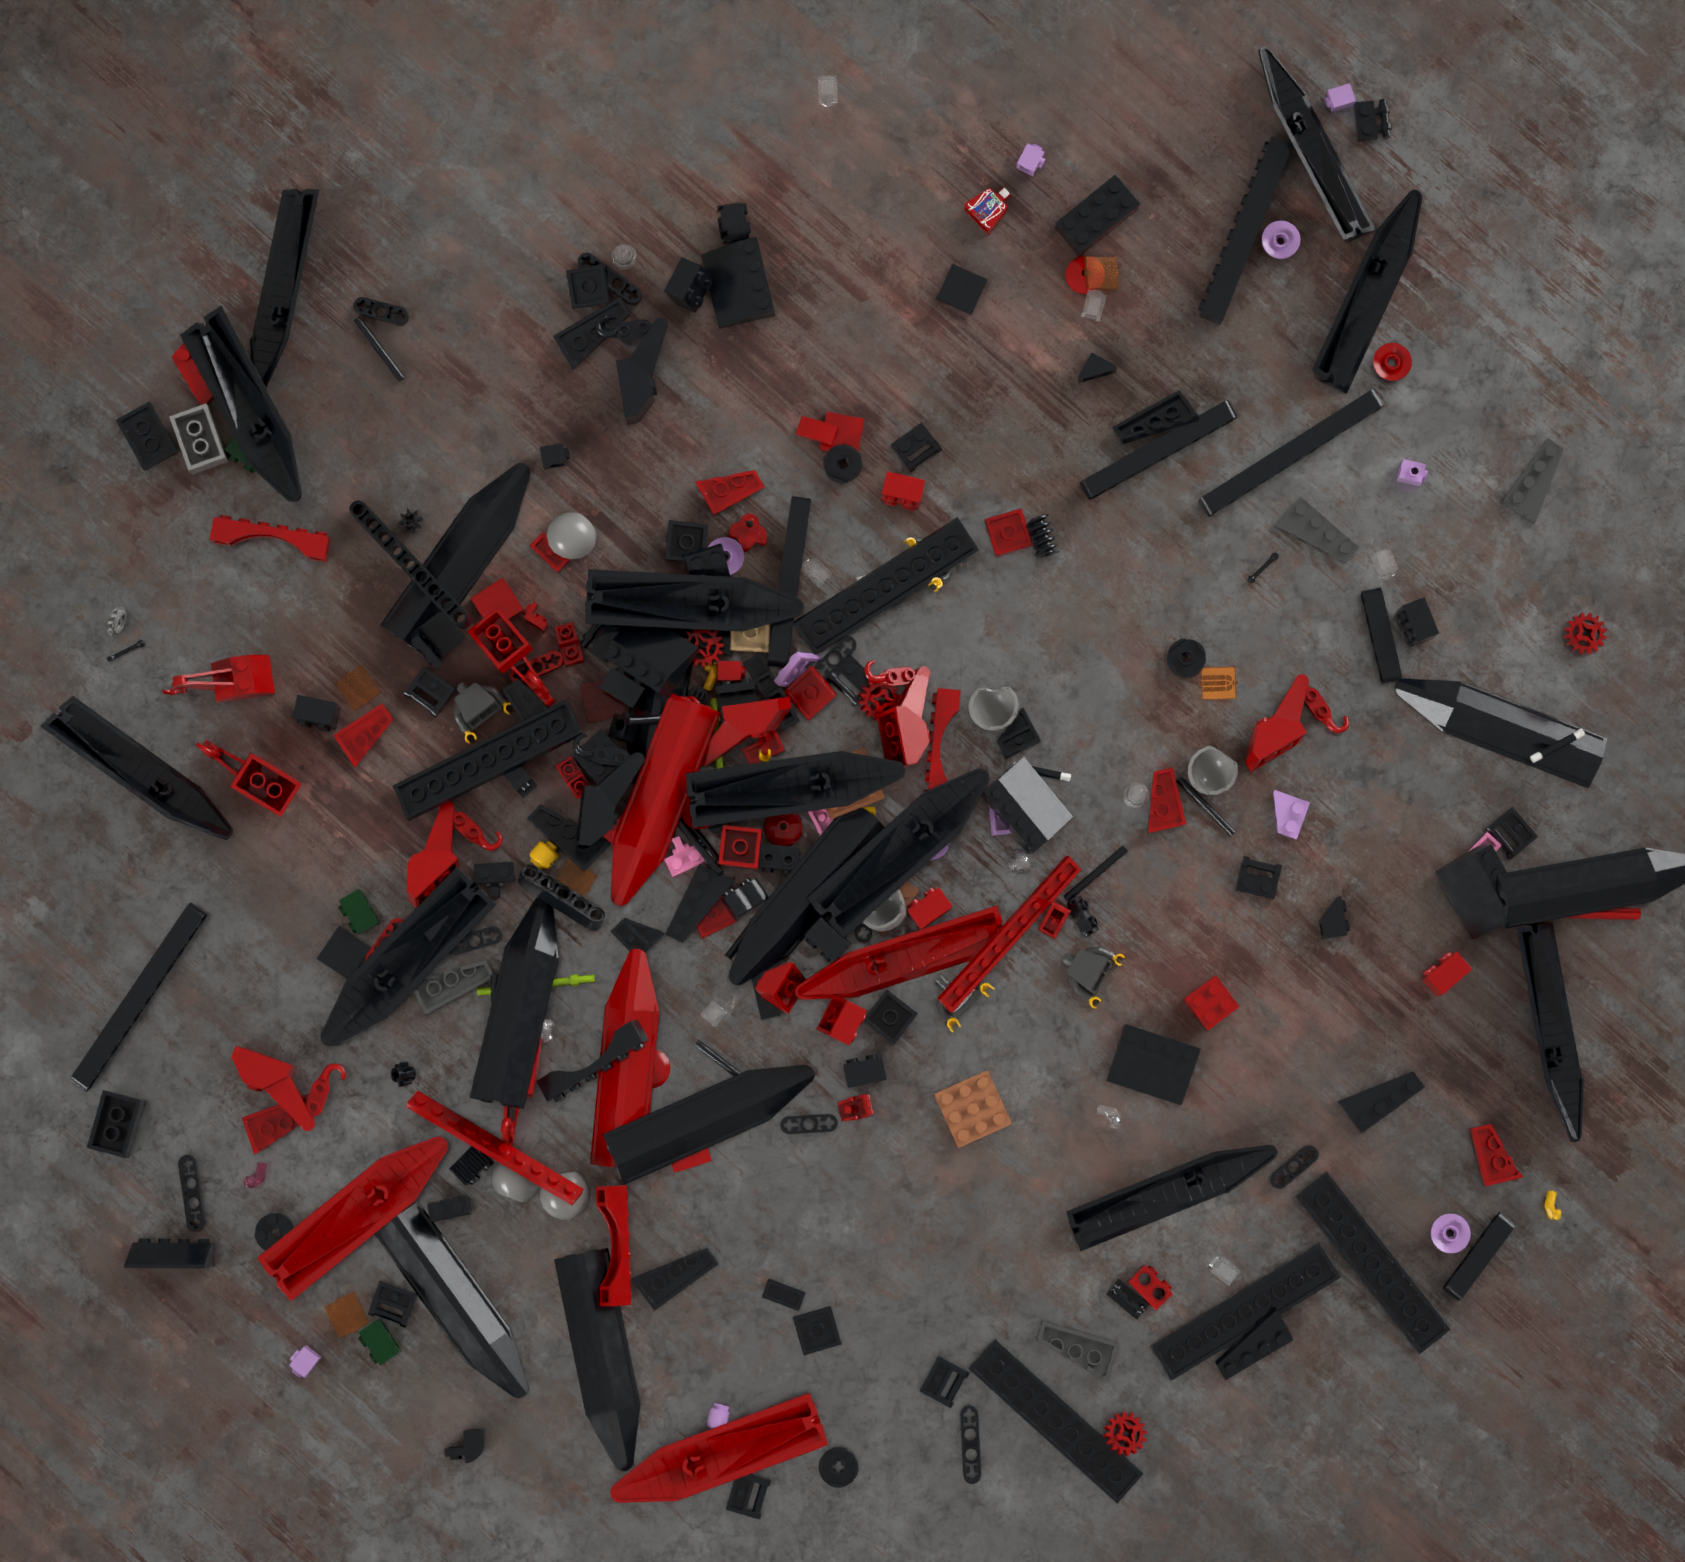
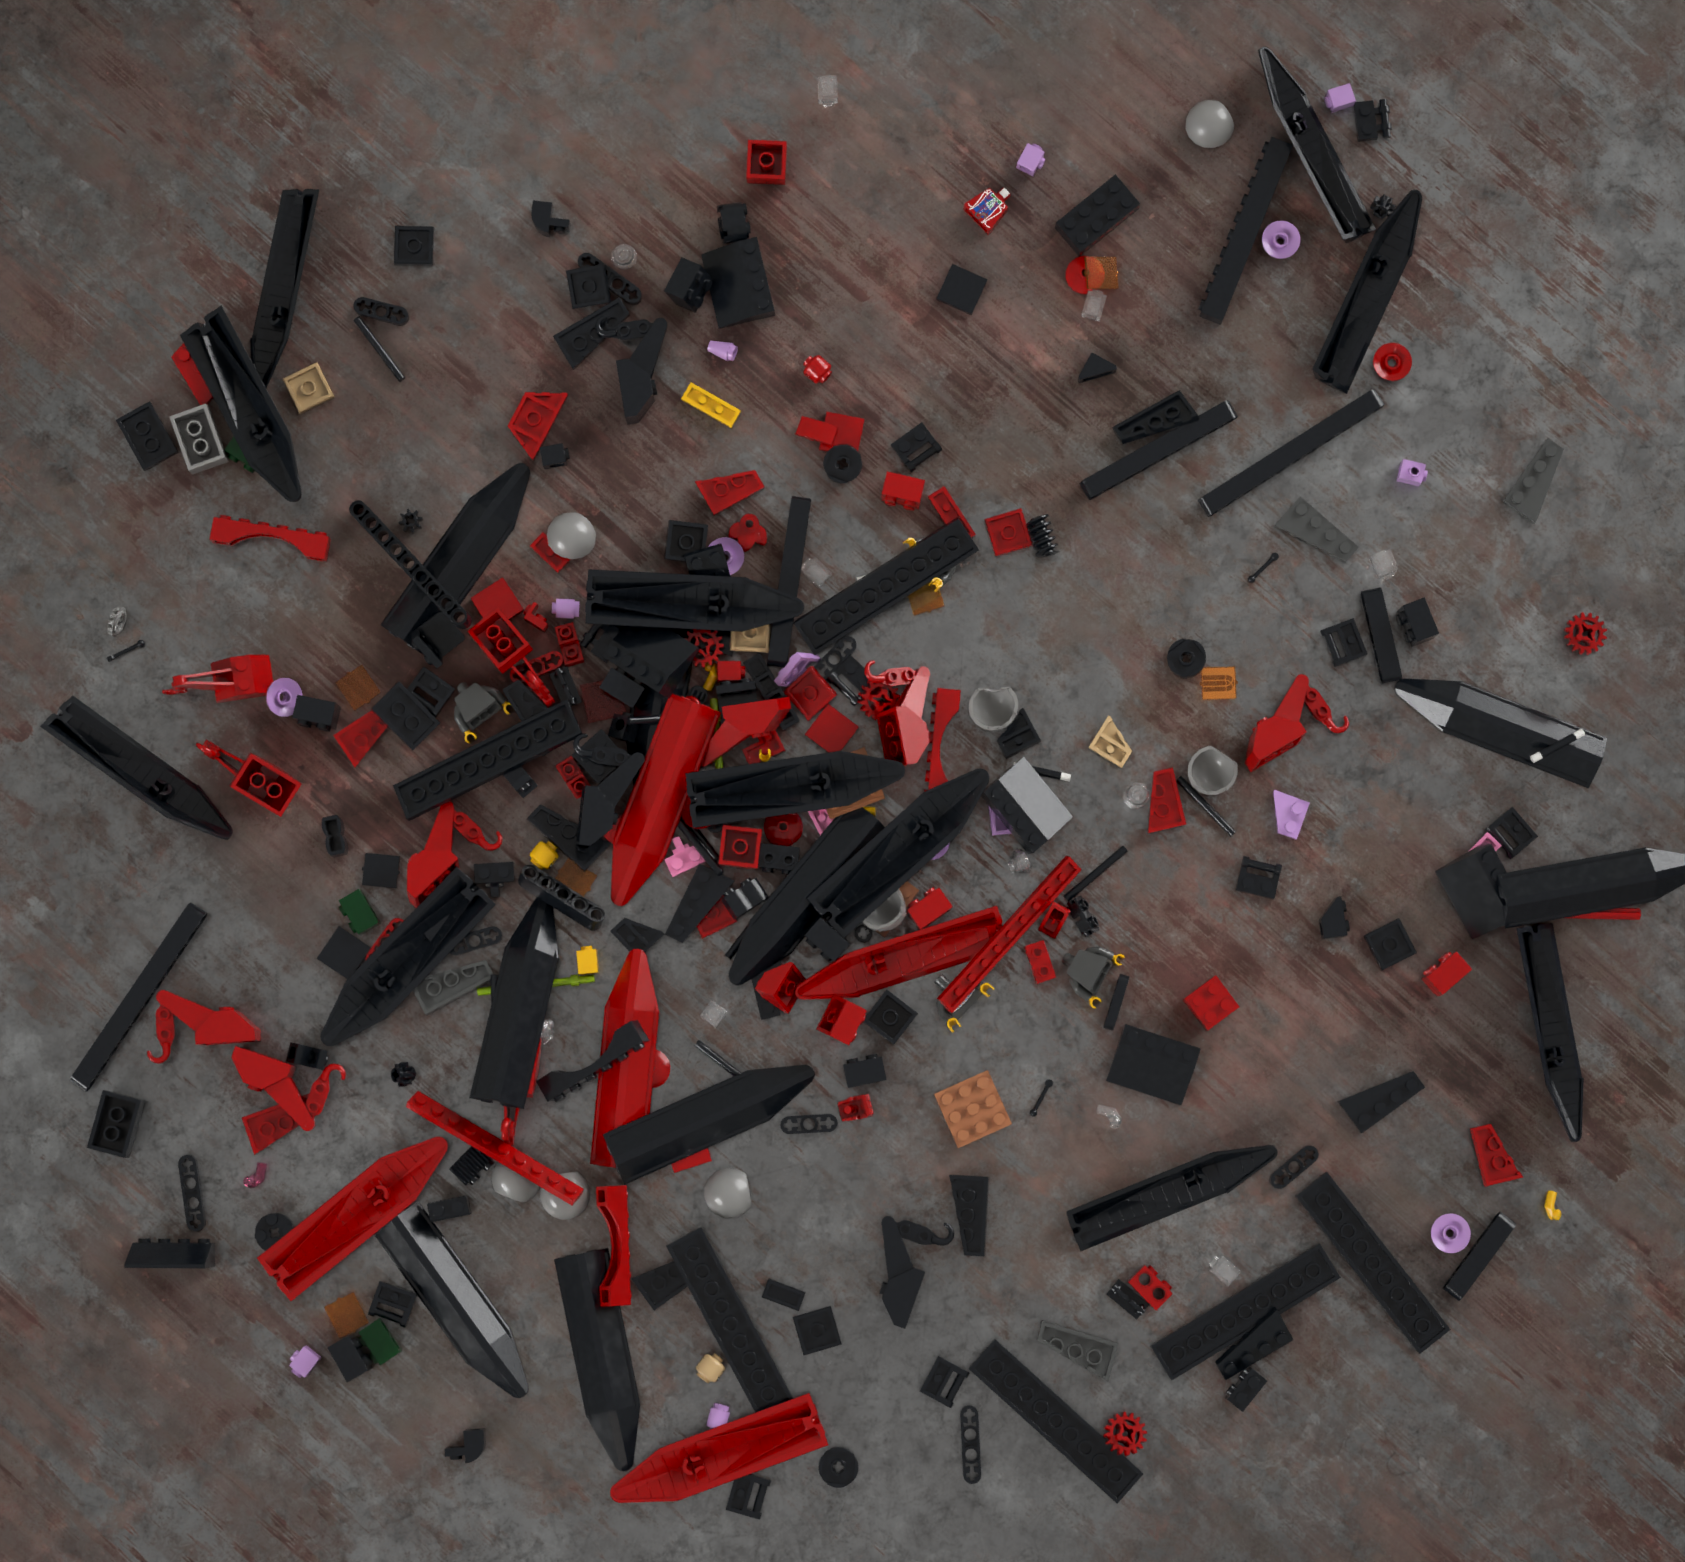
none -> red slope [147,990,261,1064]
none -> lavender dish [266,678,303,717]
none -> tan tile [283,362,335,414]
none -> black brick [286,1042,328,1070]
none -> black brick [322,815,348,858]
none -> black brick [328,1334,373,1382]
none -> black piece [362,853,400,888]
none -> black plate [371,681,440,751]
none -> black tile [394,226,434,266]
none -> red wing [508,392,568,460]
none -> black brick [531,200,571,237]
none -> black hinge [549,666,582,707]
none -> lavender brick [552,599,580,619]
none -> yellow brick [576,946,599,975]
none -> black plate [666,1227,793,1413]
none -> yellow plate [681,382,741,429]
none -> tan head [696,1353,725,1384]
none -> light grey cylinder [704,1168,751,1218]
none -> lavender cone [707,341,738,361]
none -> red brick [746,140,787,185]
none -> red head [803,355,832,384]
none -> red tile [805,704,859,753]
none -> black slope [879,1216,954,1329]
none -> clear orange piece [908,581,945,616]
none -> red plate [928,486,976,538]
none -> black wing [949,1175,989,1257]
none -> red brick [1024,940,1056,985]
none -> black hinge [1030,1079,1053,1117]
none -> tan wing [1088,715,1132,768]
none -> black beam [1103,974,1129,1031]
none -> light grey cylinder [1185,100,1234,148]
none -> black brick [1225,1367,1267,1412]
none -> black plate [1320,618,1368,667]
none -> black tile [1364,918,1417,971]
none -> black gear [1370,194,1396,219]

